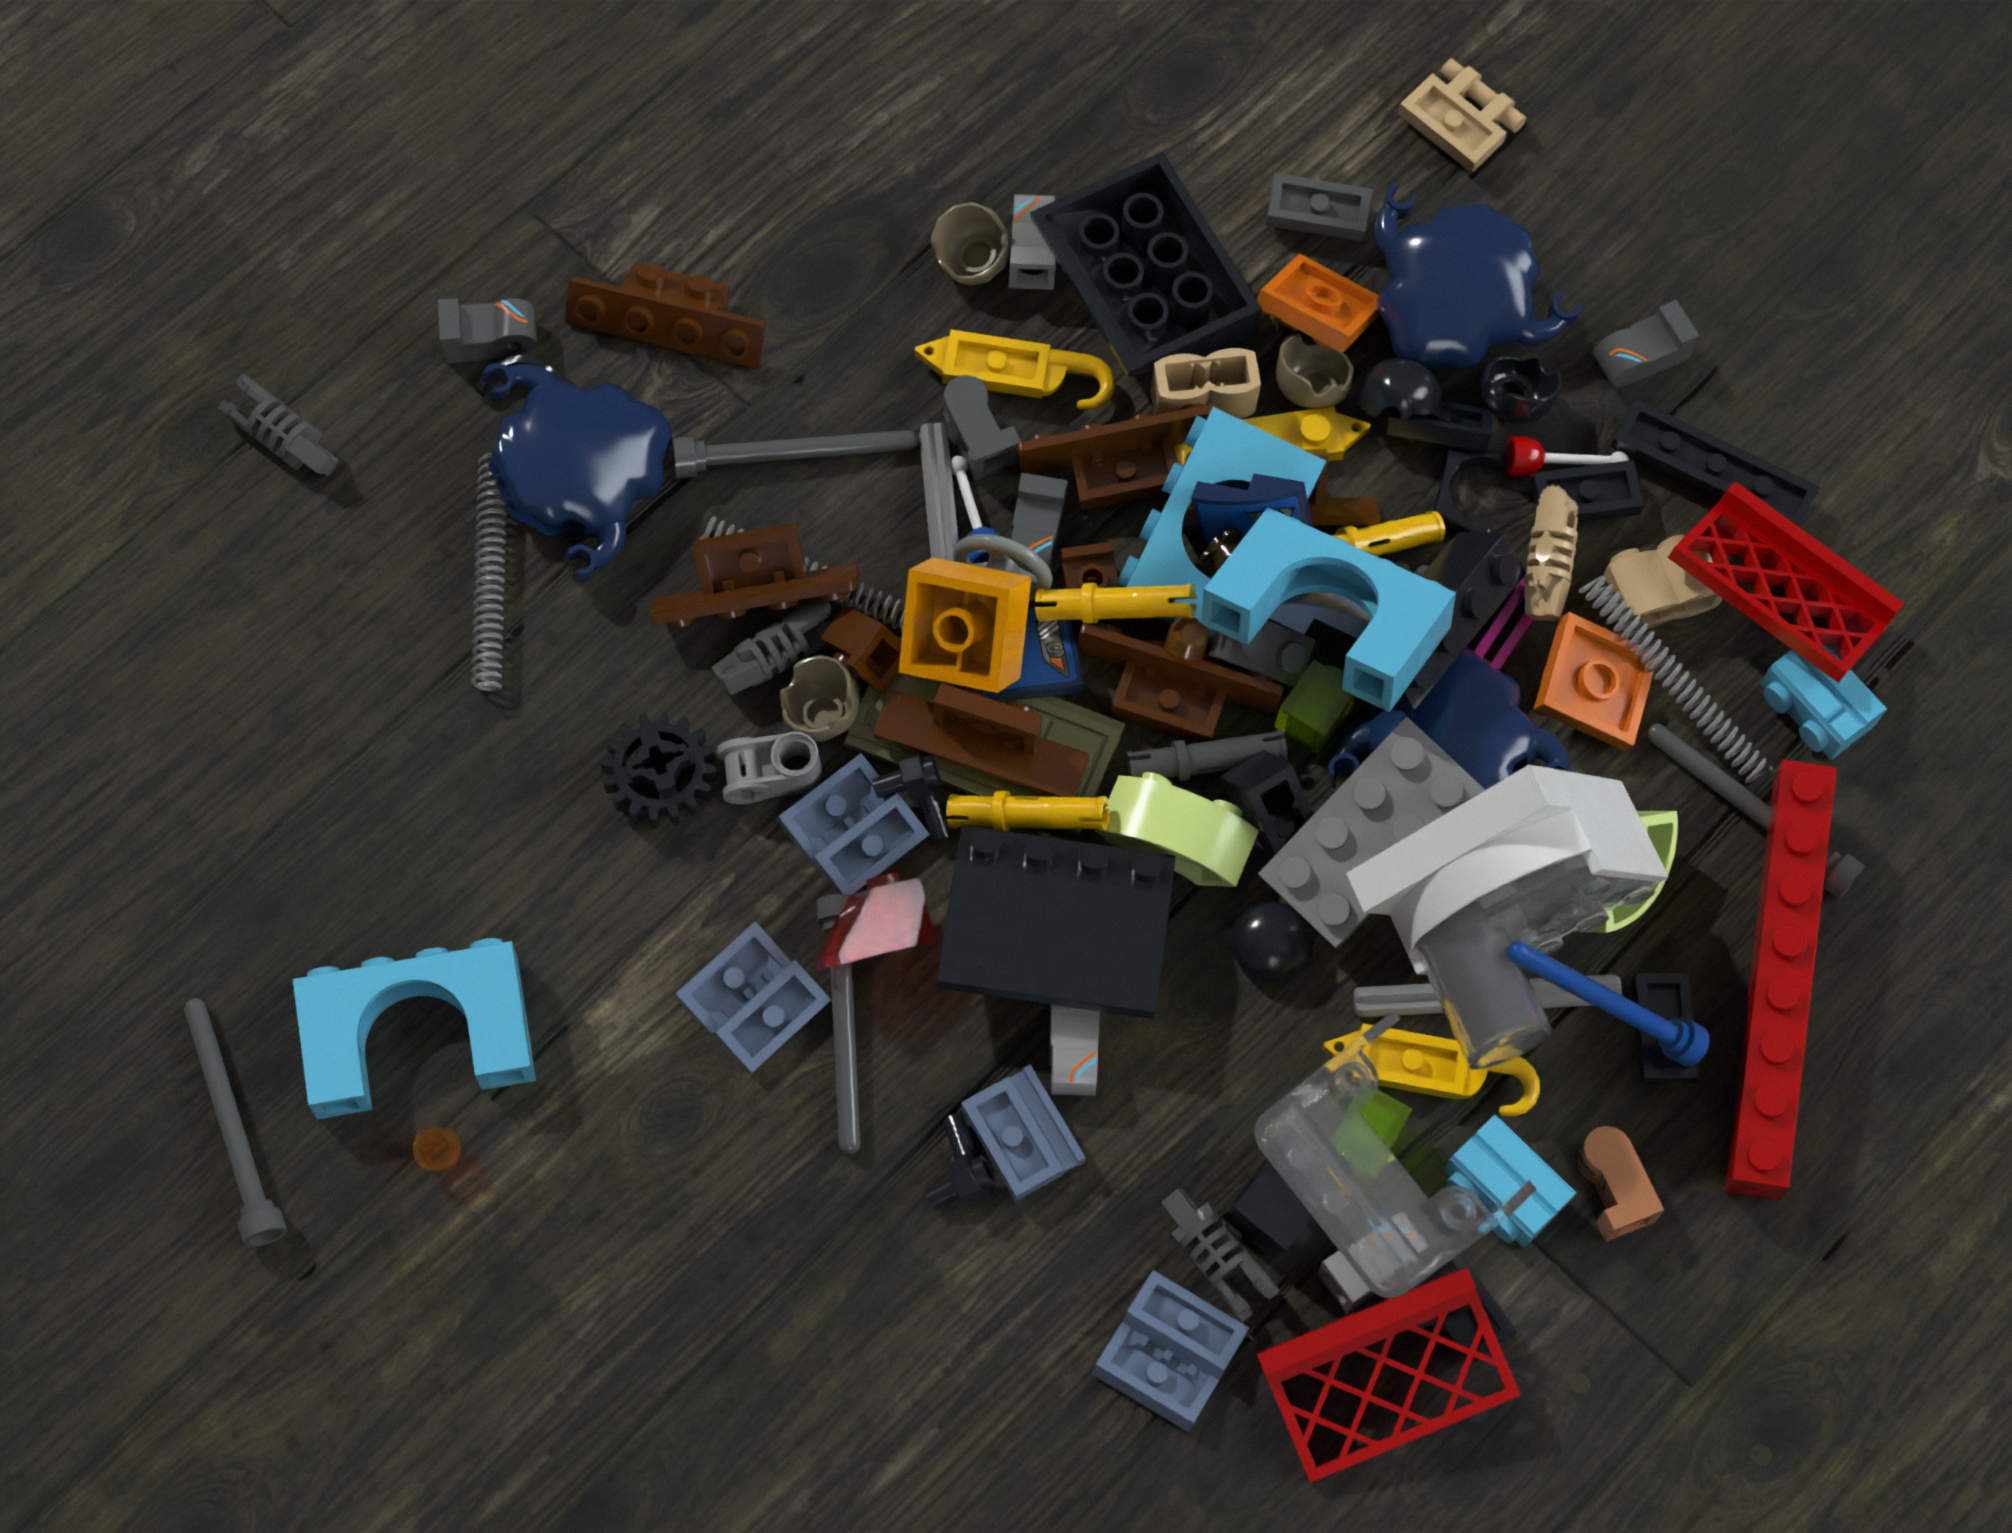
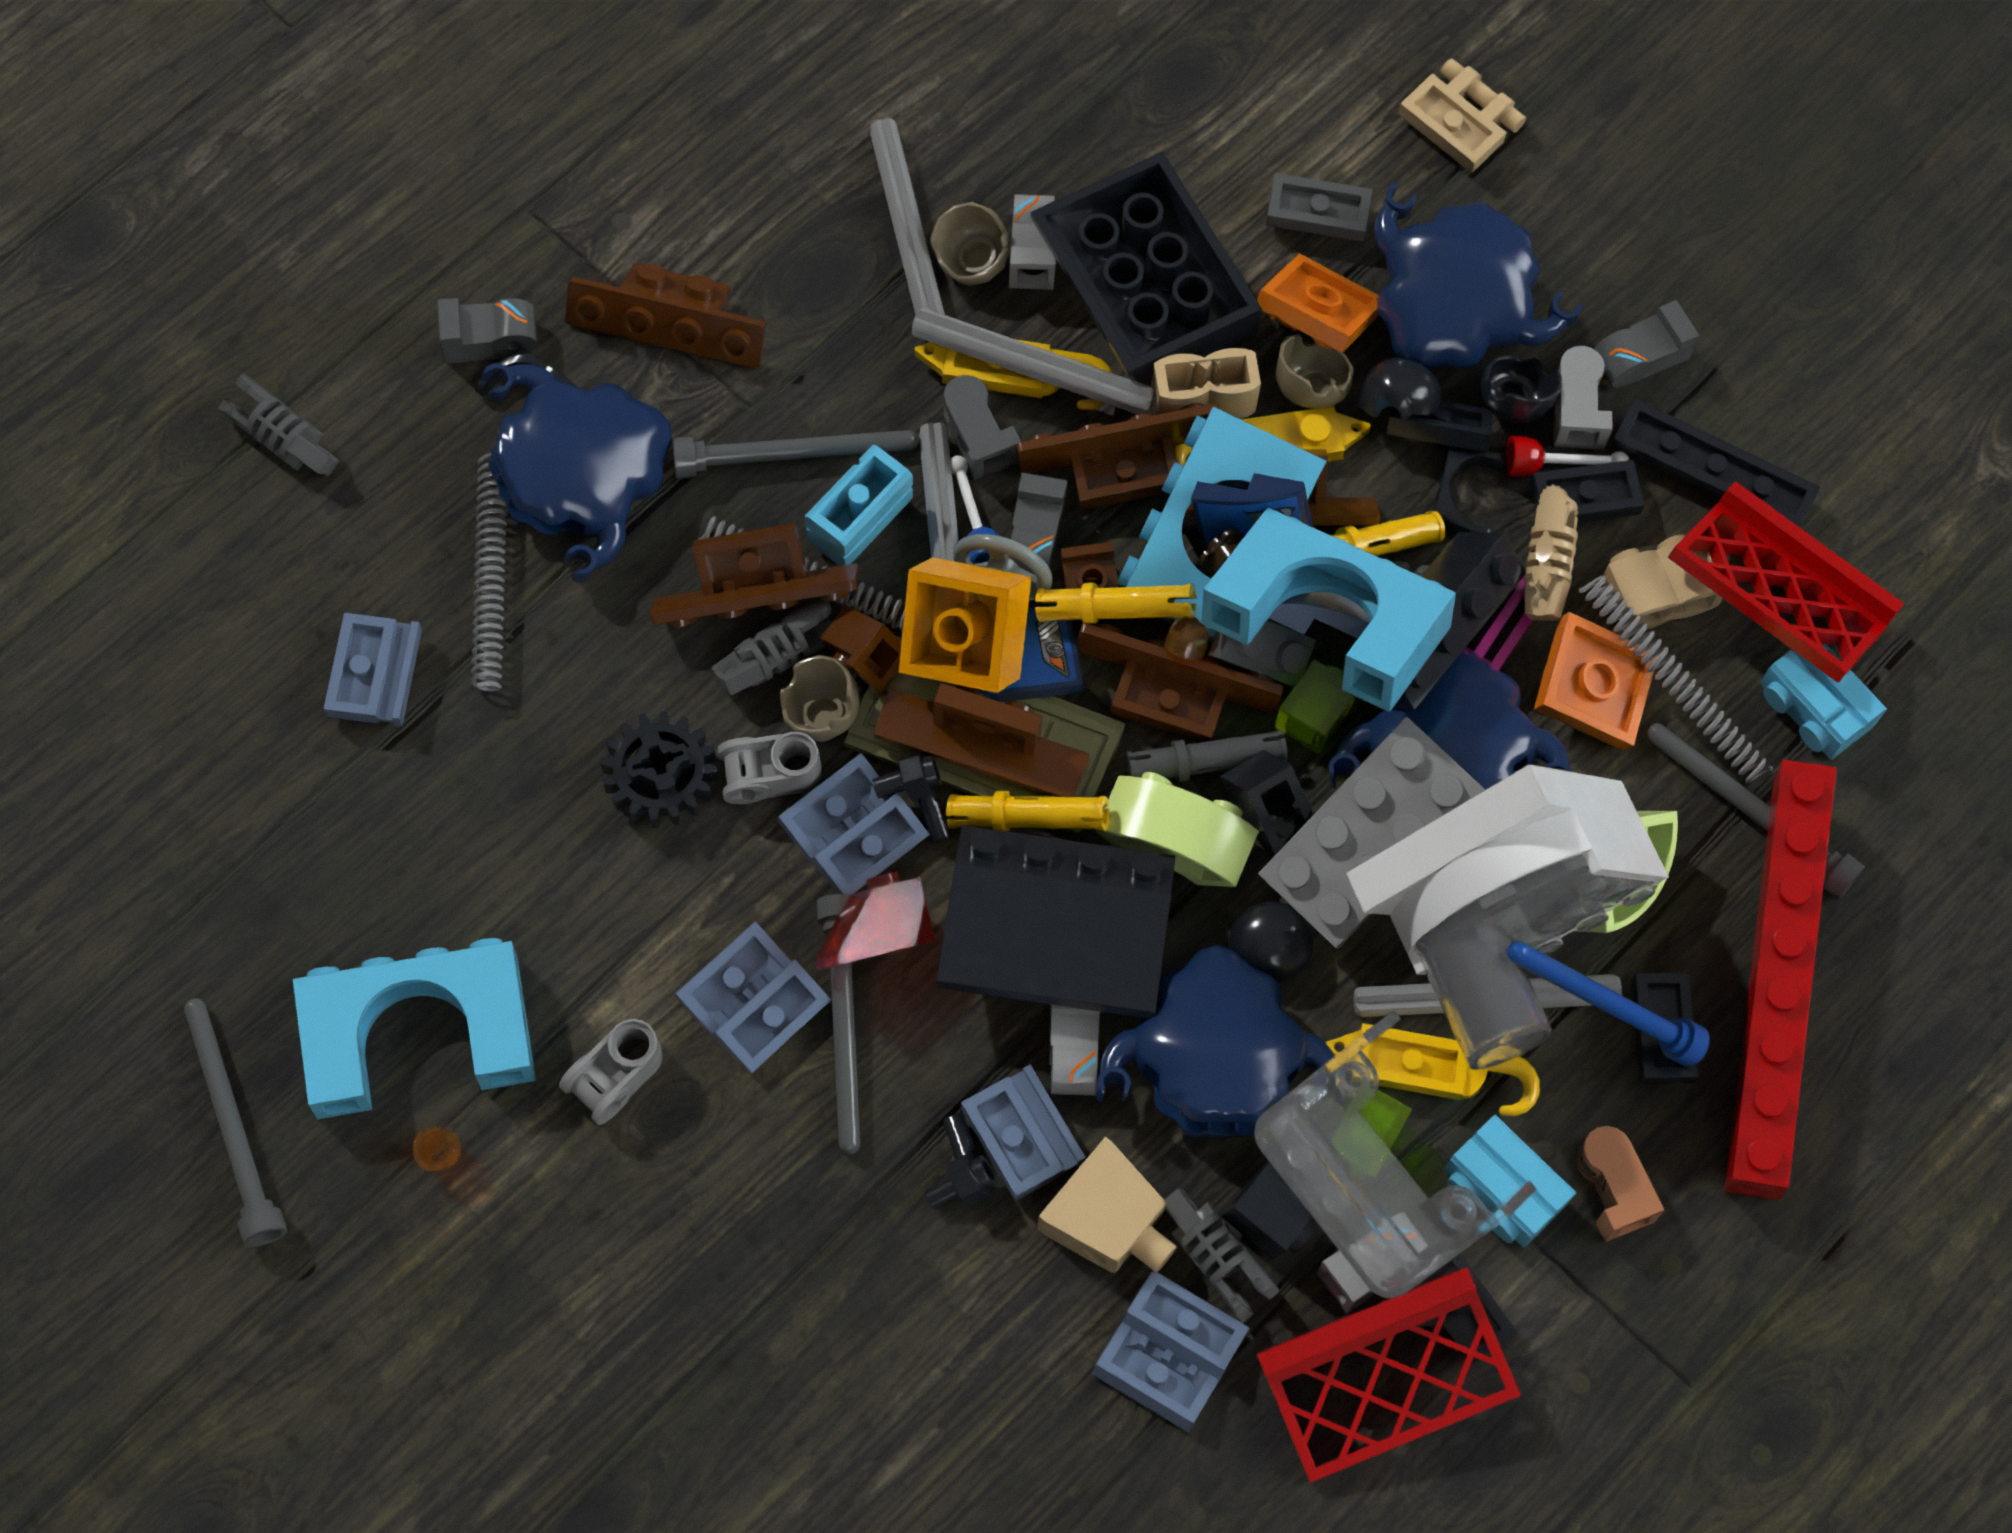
none -> sand blue plate [323,613,422,727]
none -> light grey piece [559,1019,663,1125]
none -> medium azure brick [805,444,913,566]
none -> light grey axle [870,118,945,315]
none -> light grey axle [912,308,1154,415]
none -> tan torso [1037,1136,1177,1273]
none -> dark blue piece [1095,945,1348,1139]
none -> light grey leg [1553,346,1612,450]

